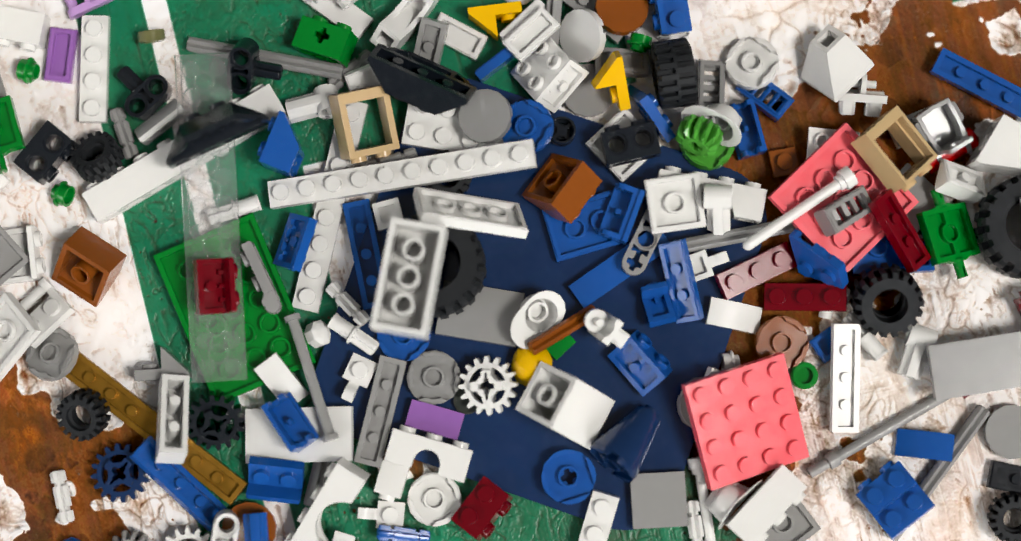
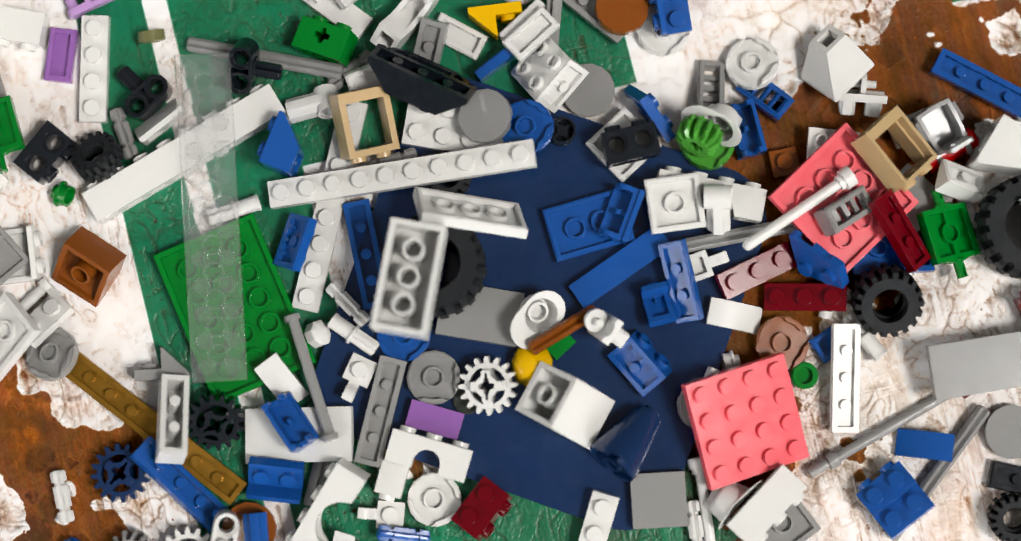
green plate [16,57,40,84] -> none
black tyre [56,388,111,442] -> none
black wedge [166,100,271,169] -> none
dark red bracket [193,257,240,315] -> none
light grey hinge [240,241,282,314] -> none
white plate [372,197,404,231] -> none
dark orange slope [522,153,602,224] -> none
blue plate [541,449,596,504] -> none
white tile [559,9,606,63] -> none
yellow slope [591,51,631,111] -> none
light grey tile [594,47,649,78] -> none
light grey beam [621,208,662,276] -> none
green plate [626,33,652,54] -> none
black tyre [650,37,698,110] -> none
white piece [897,324,938,381] -> none

